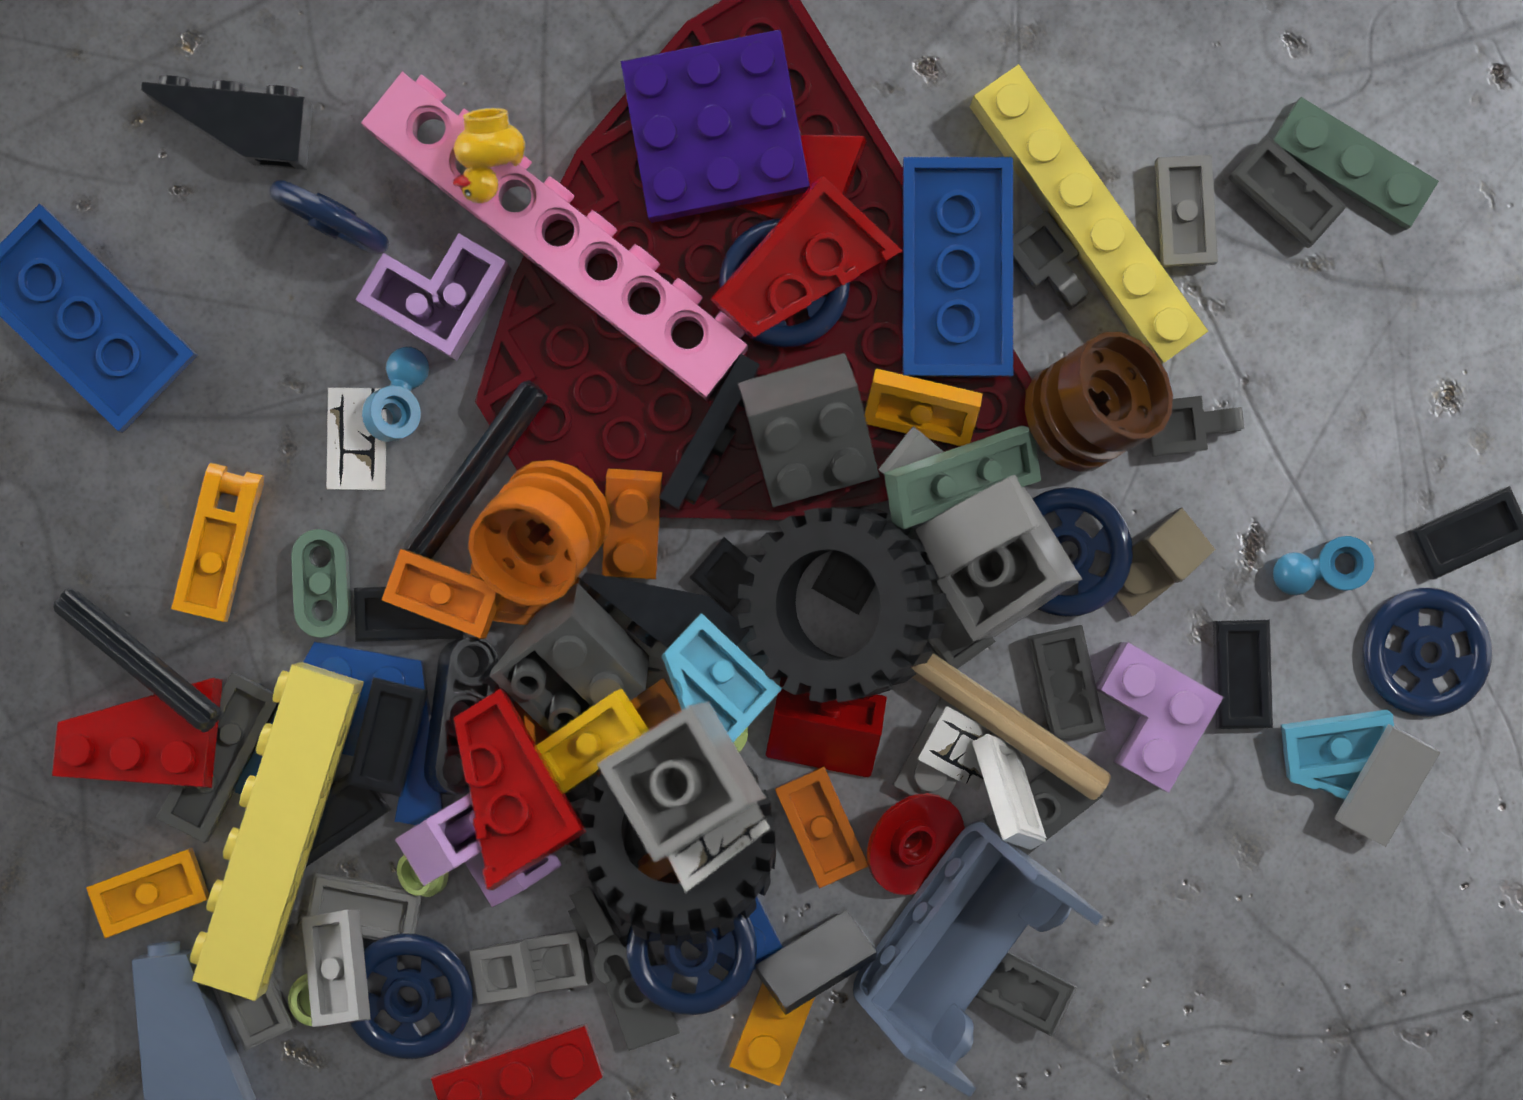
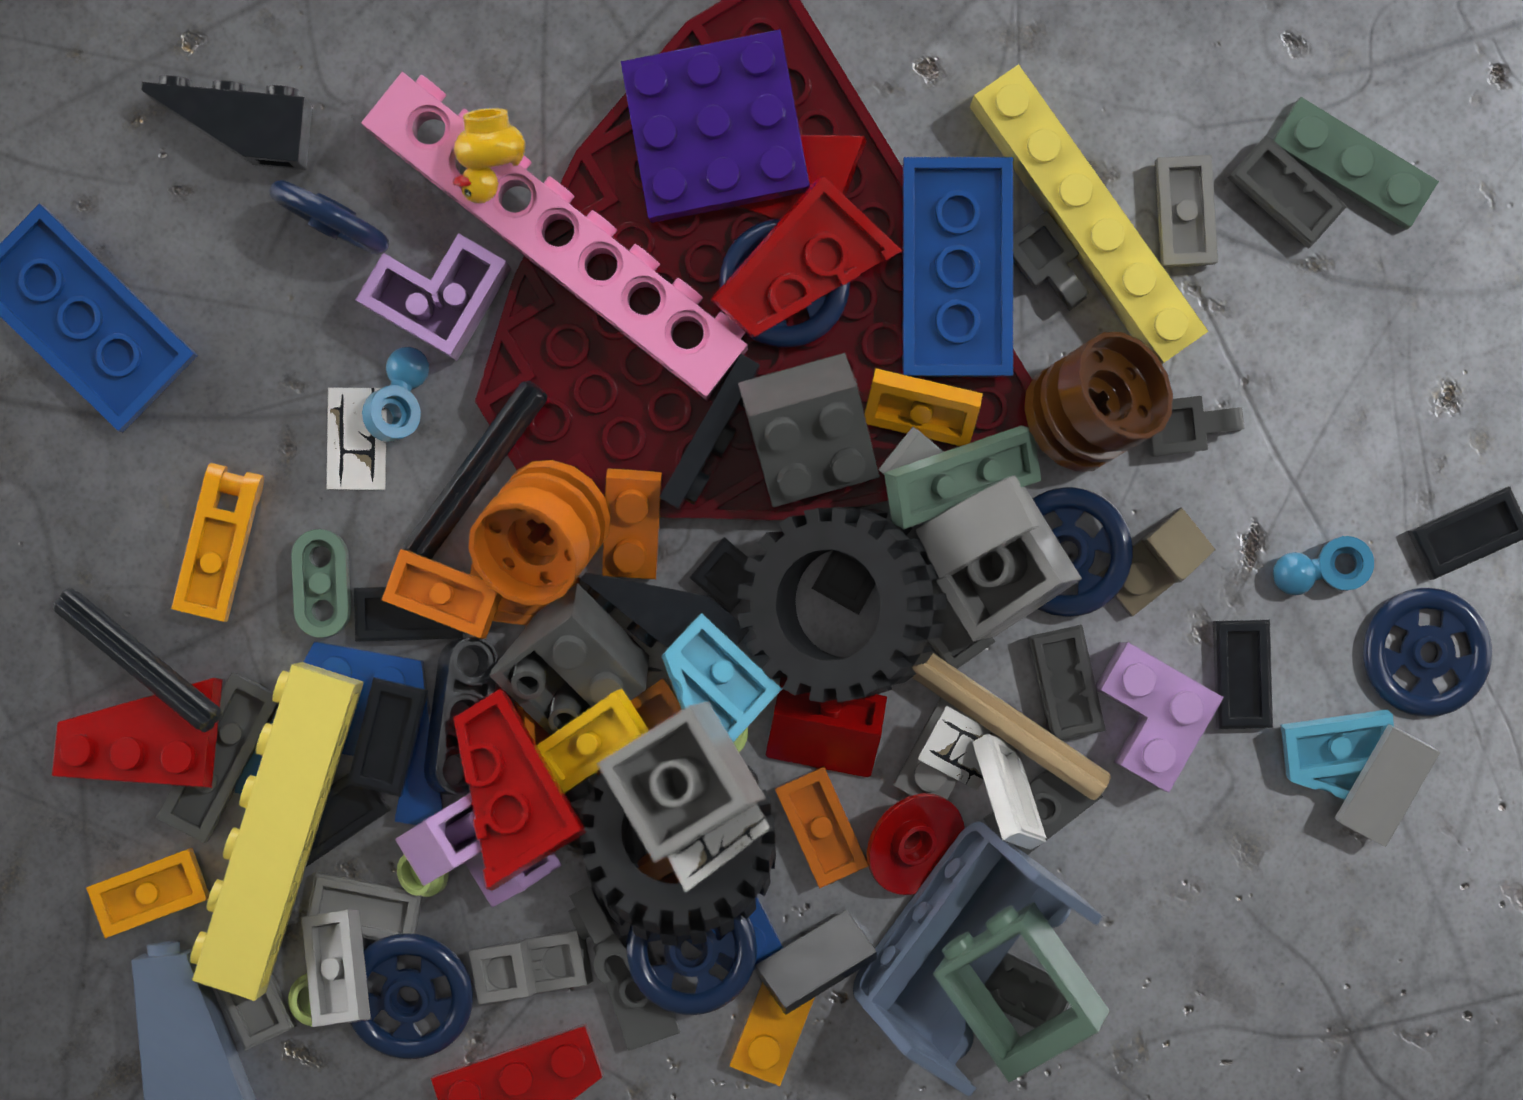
none -> sand green window [933,902,1110,1083]

